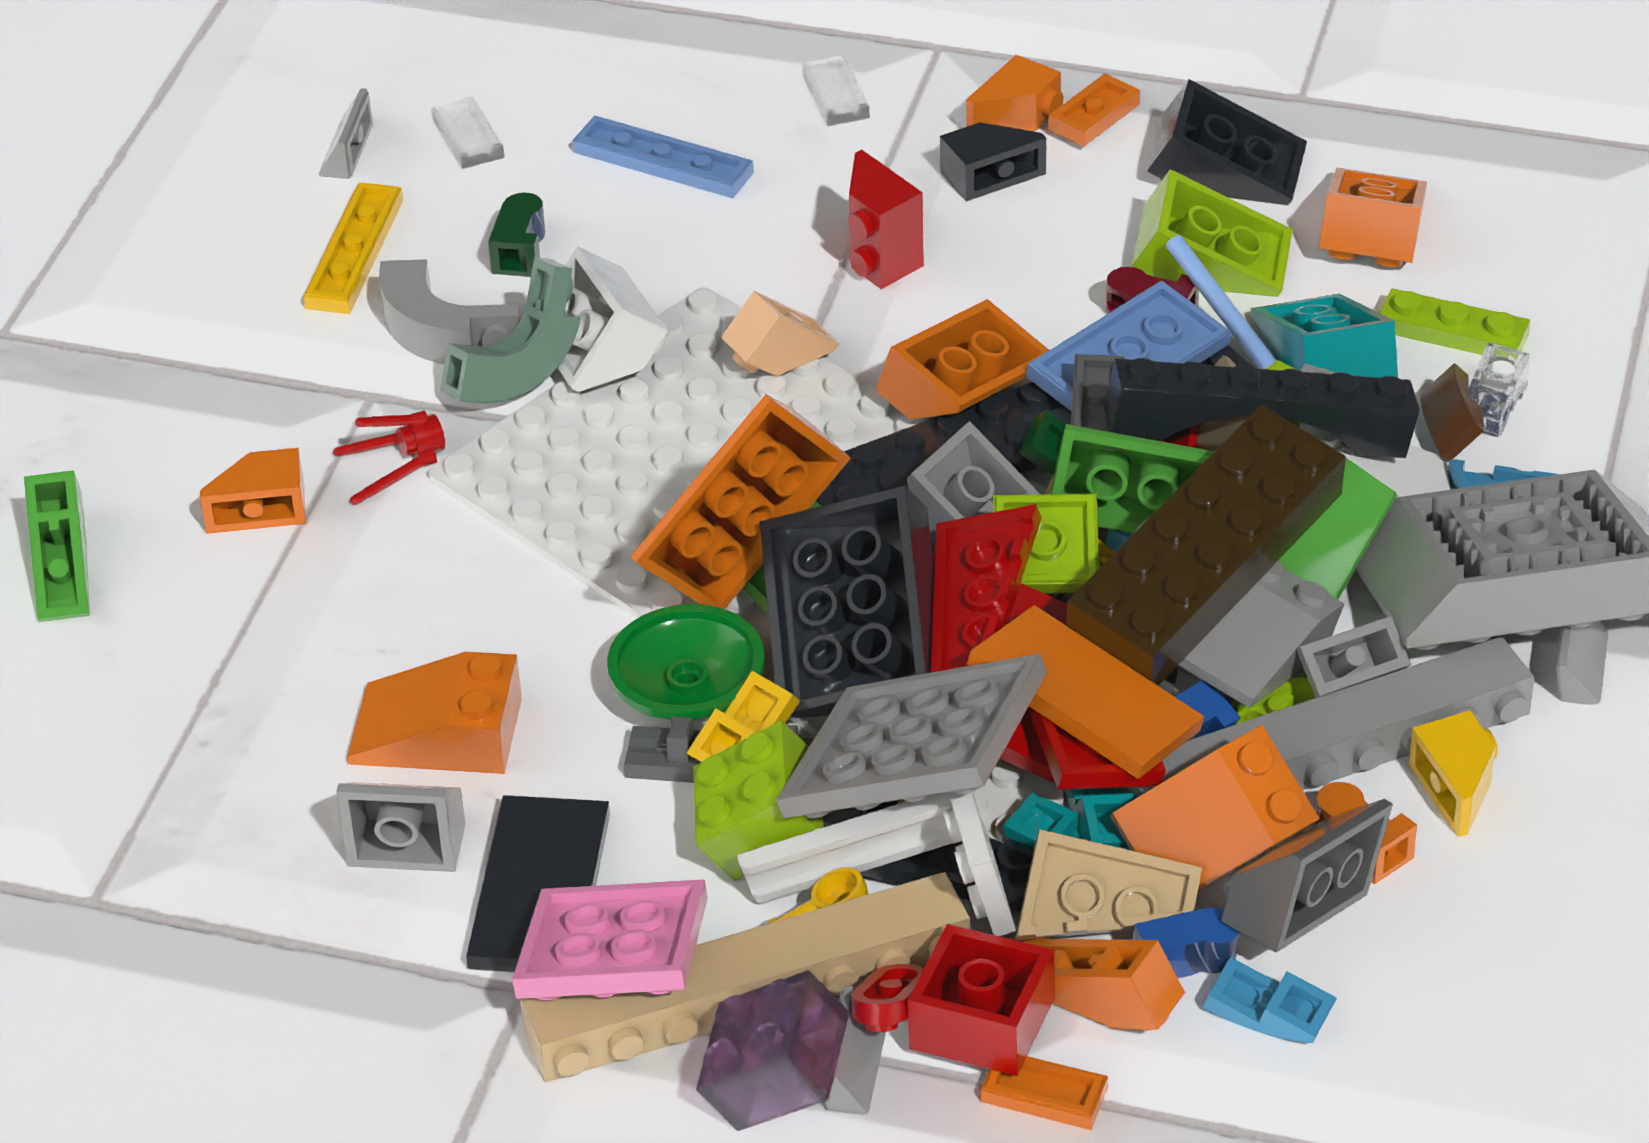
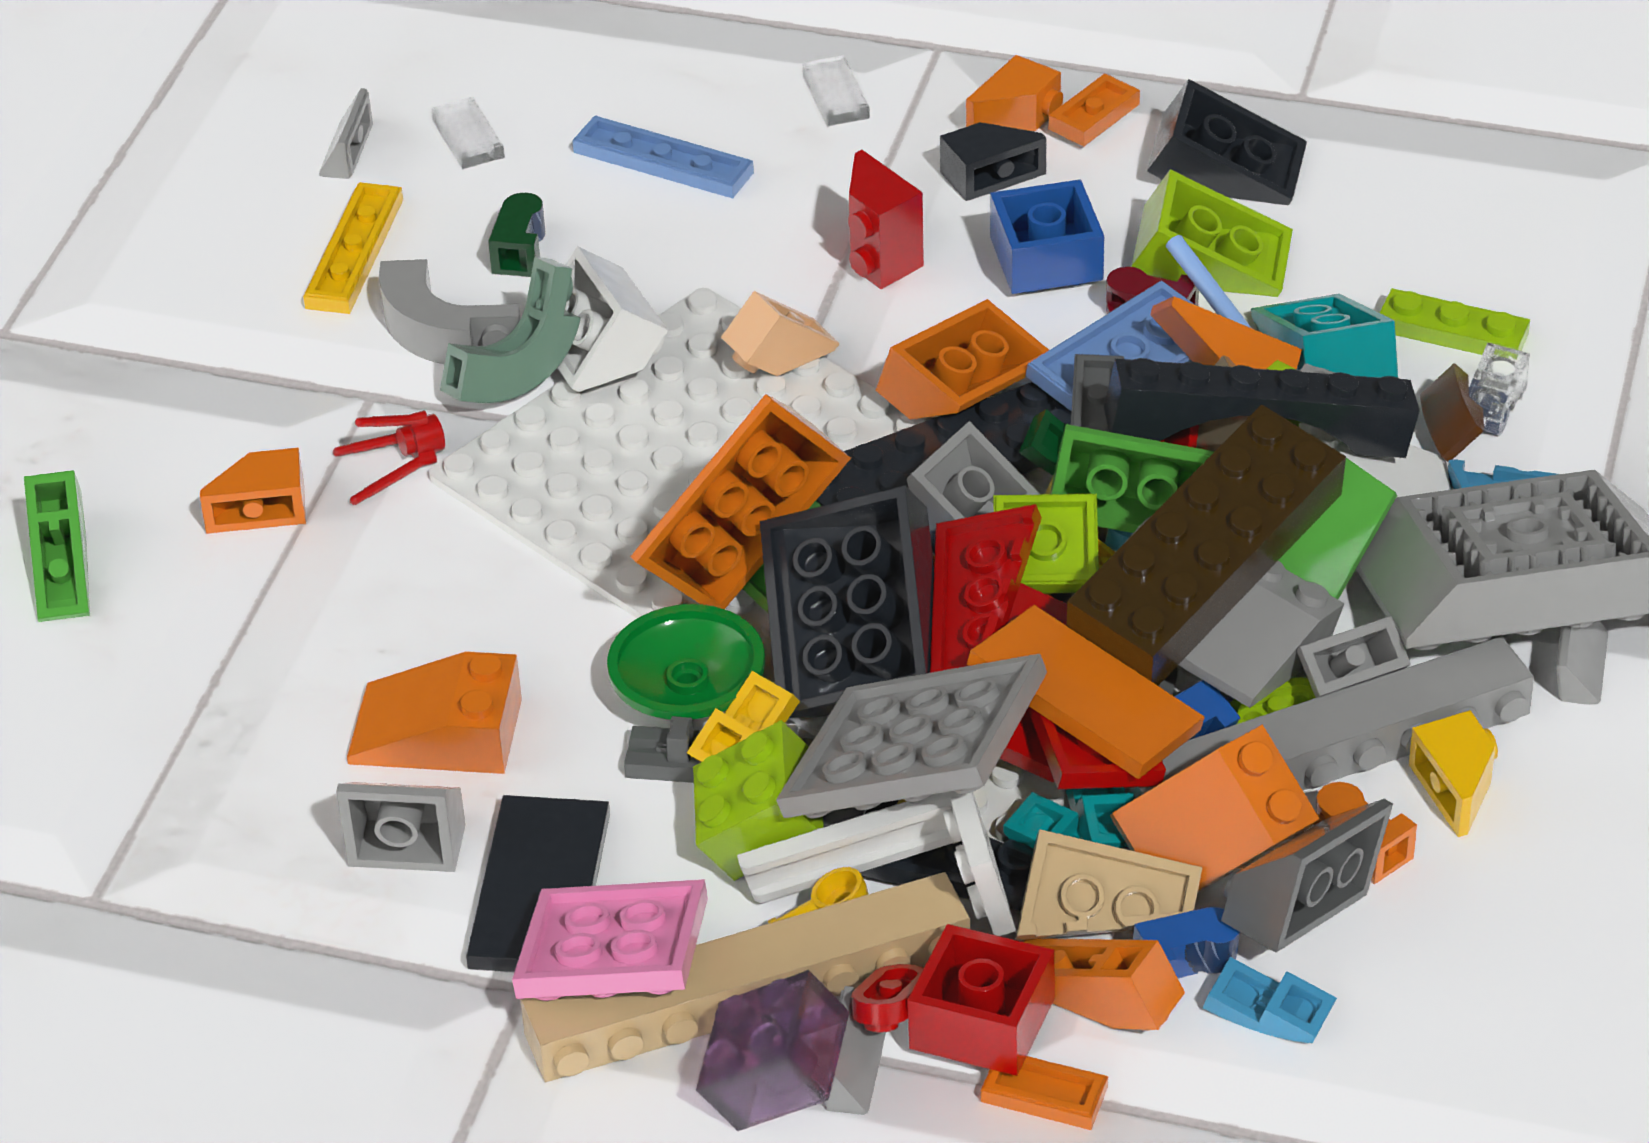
orange slope [1318,167,1428,267] -> none
none -> blue brick [990,179,1105,294]
none -> orange slope [1150,296,1302,369]

